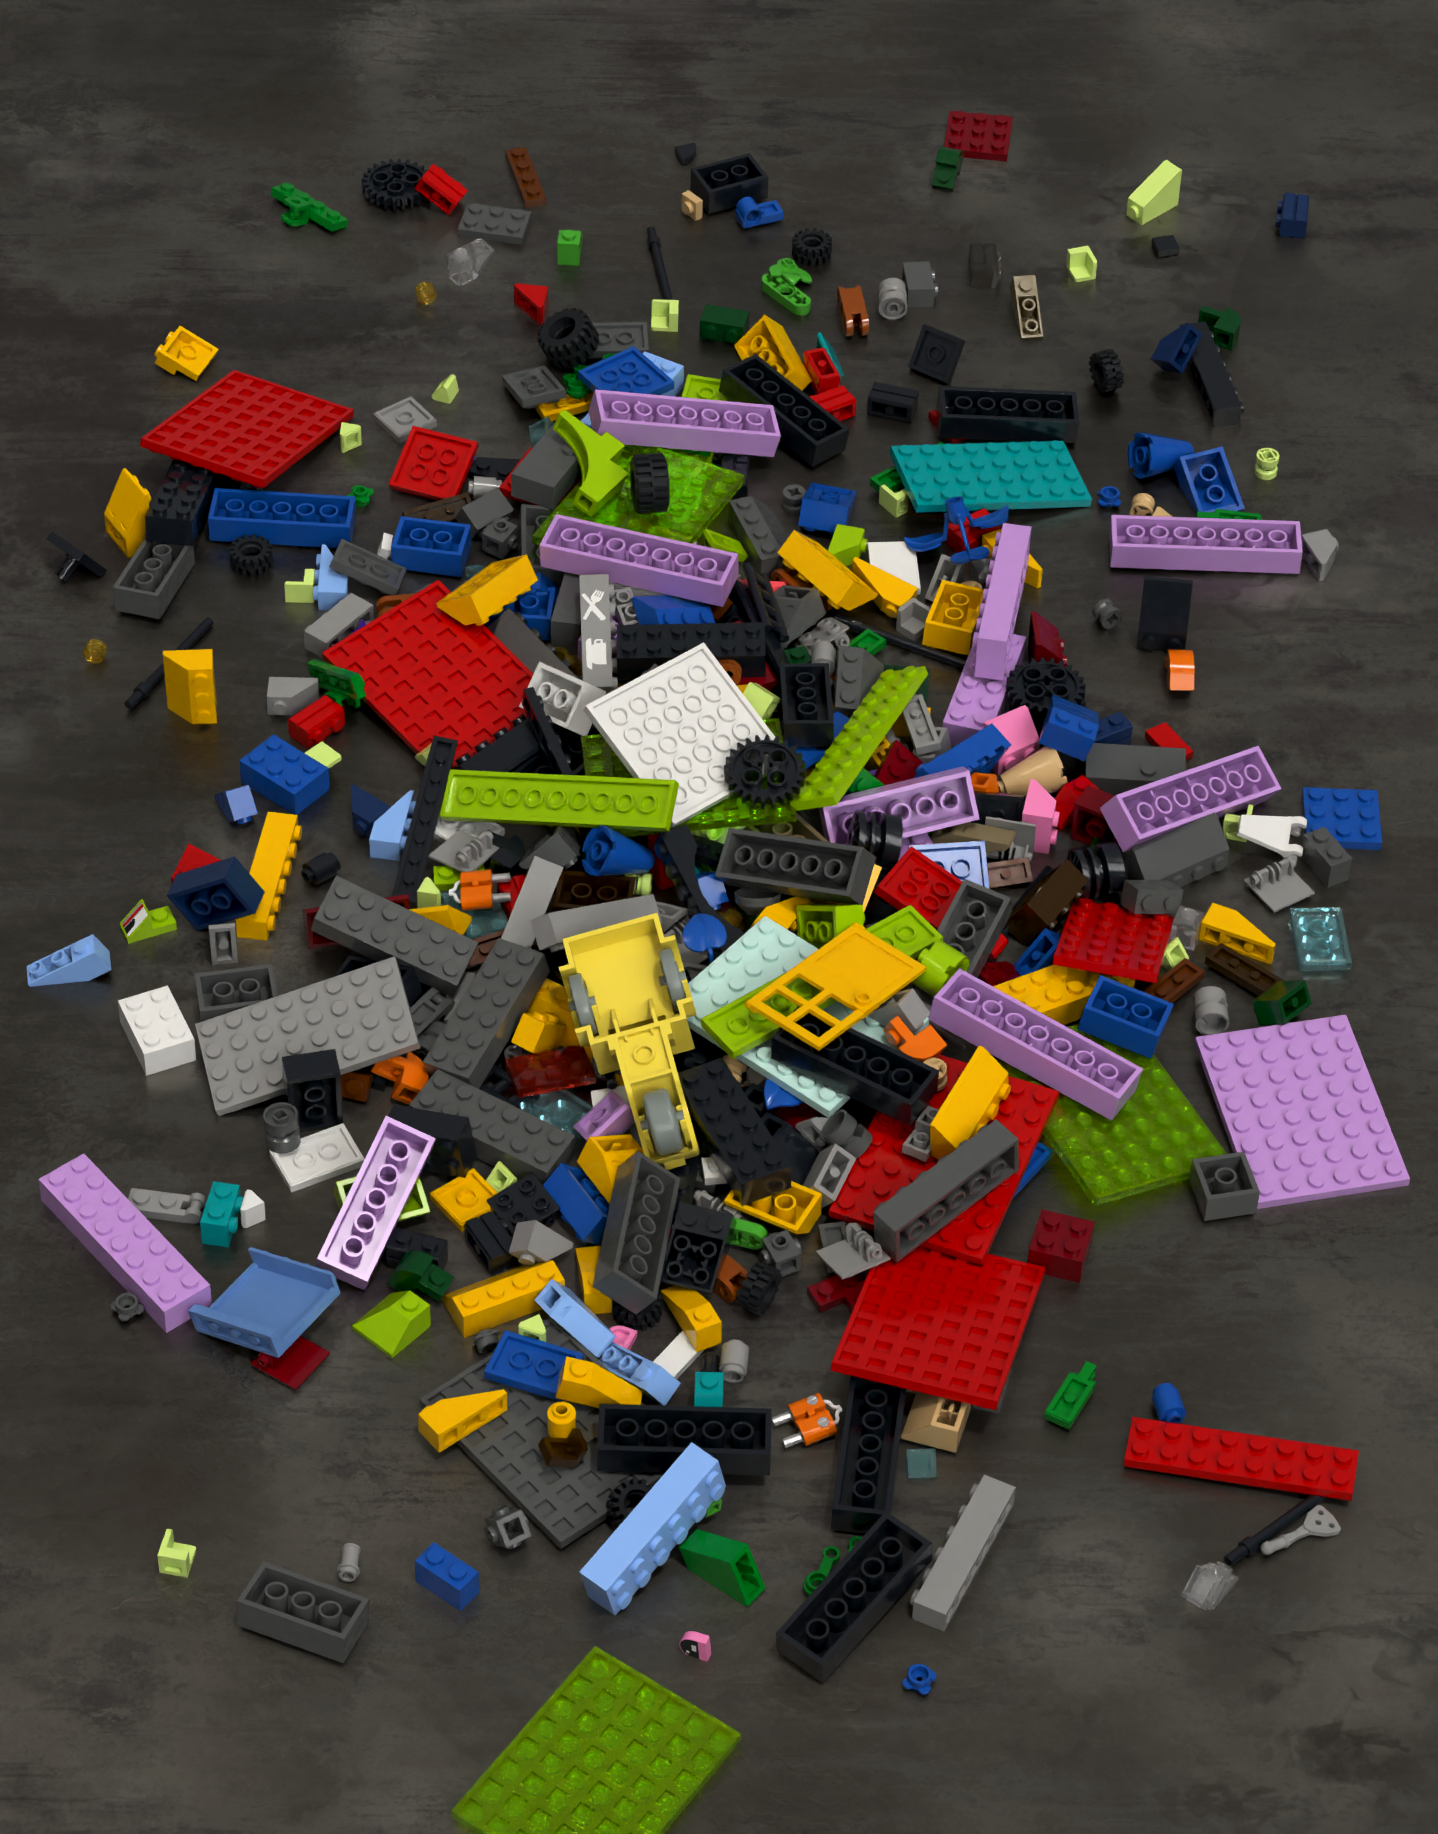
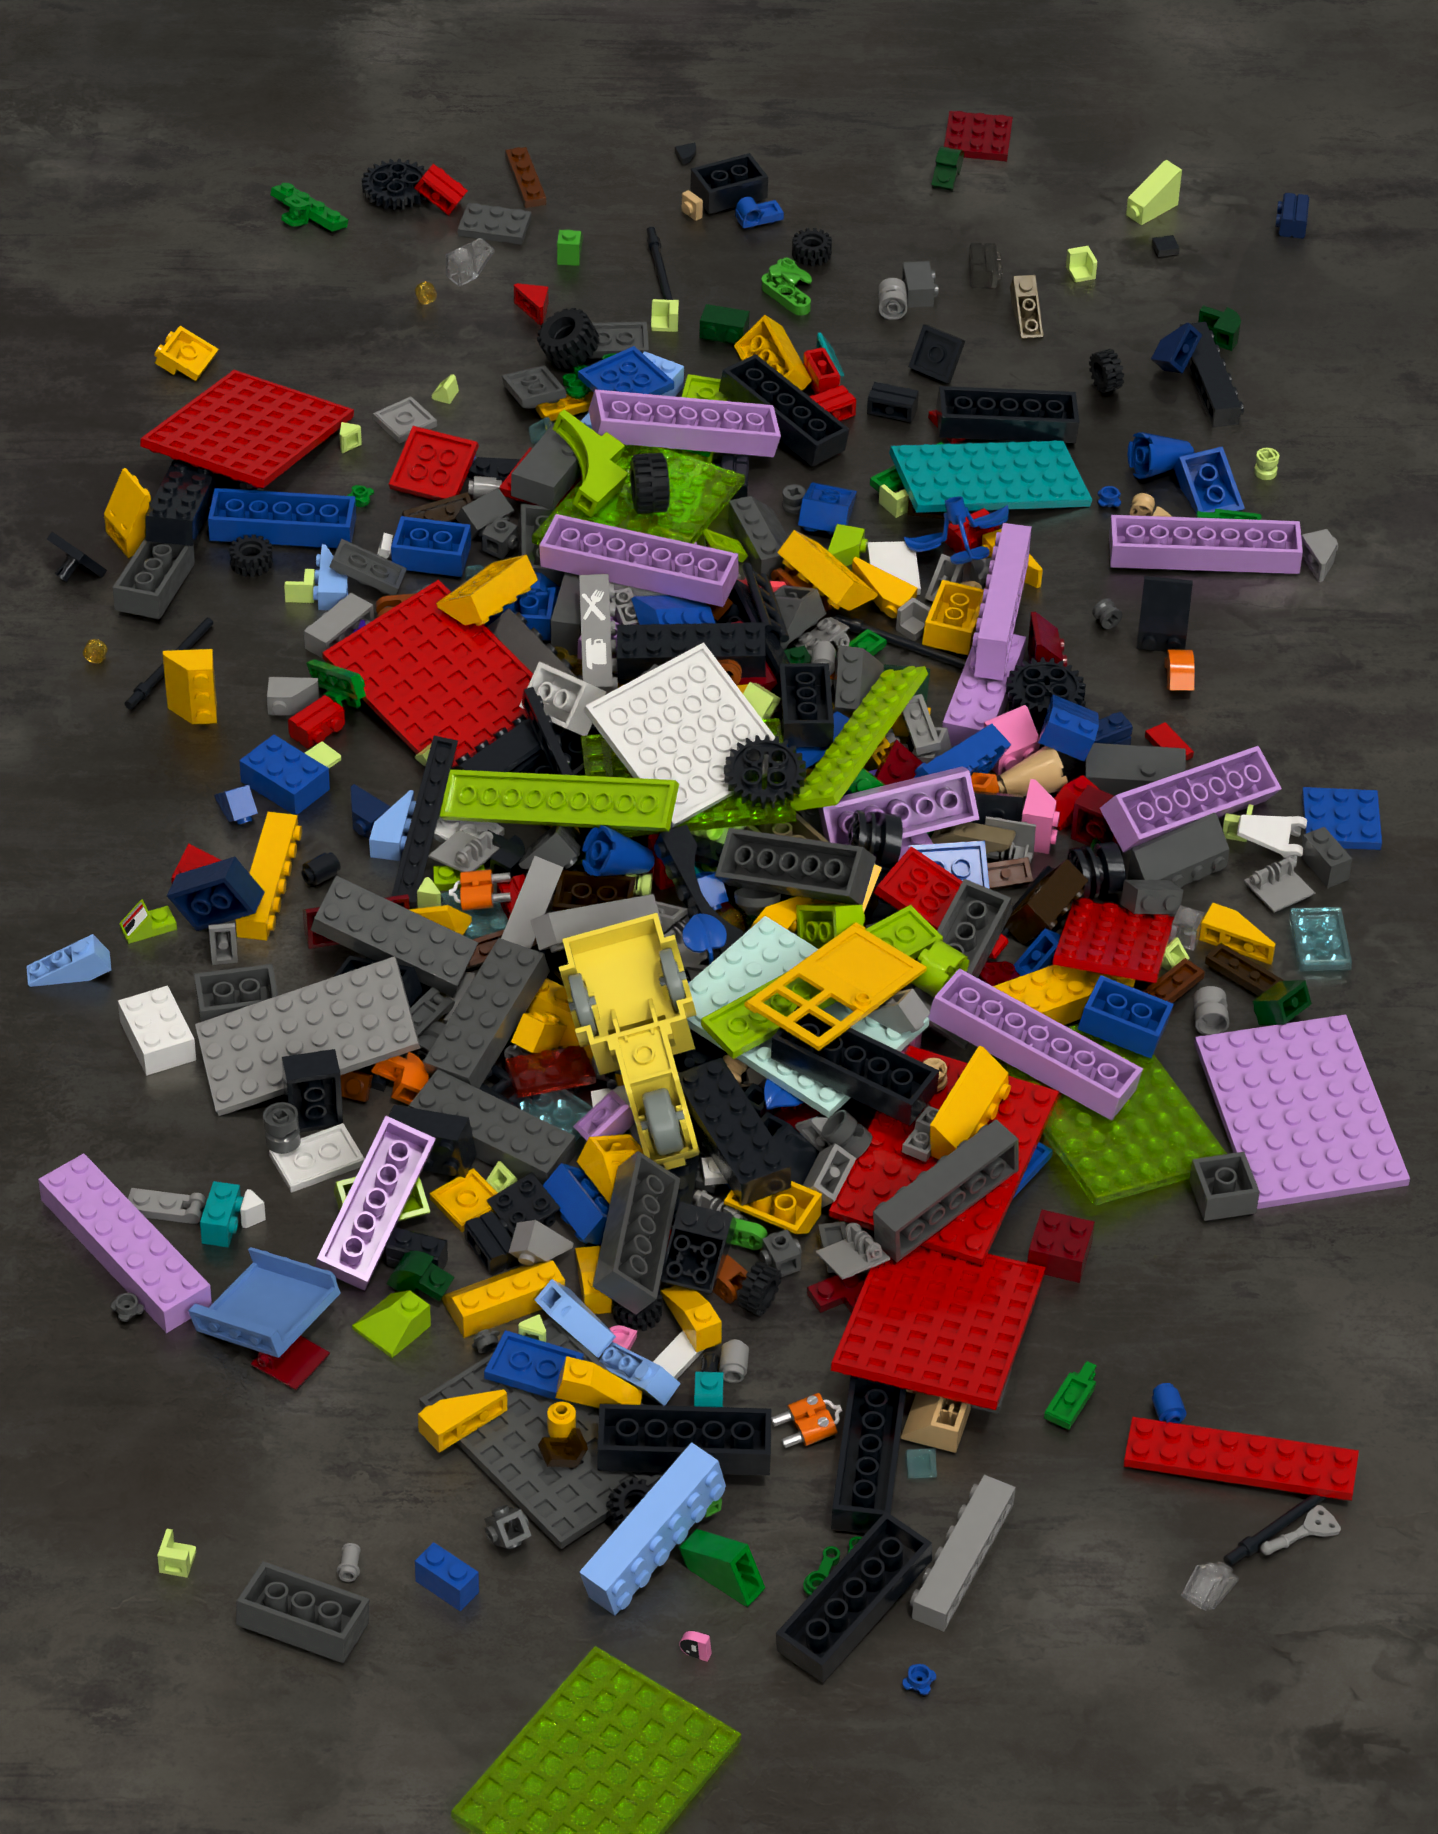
dark orange piece [837,285,869,337] -> none
orange brick [883,1016,947,1062] -> none

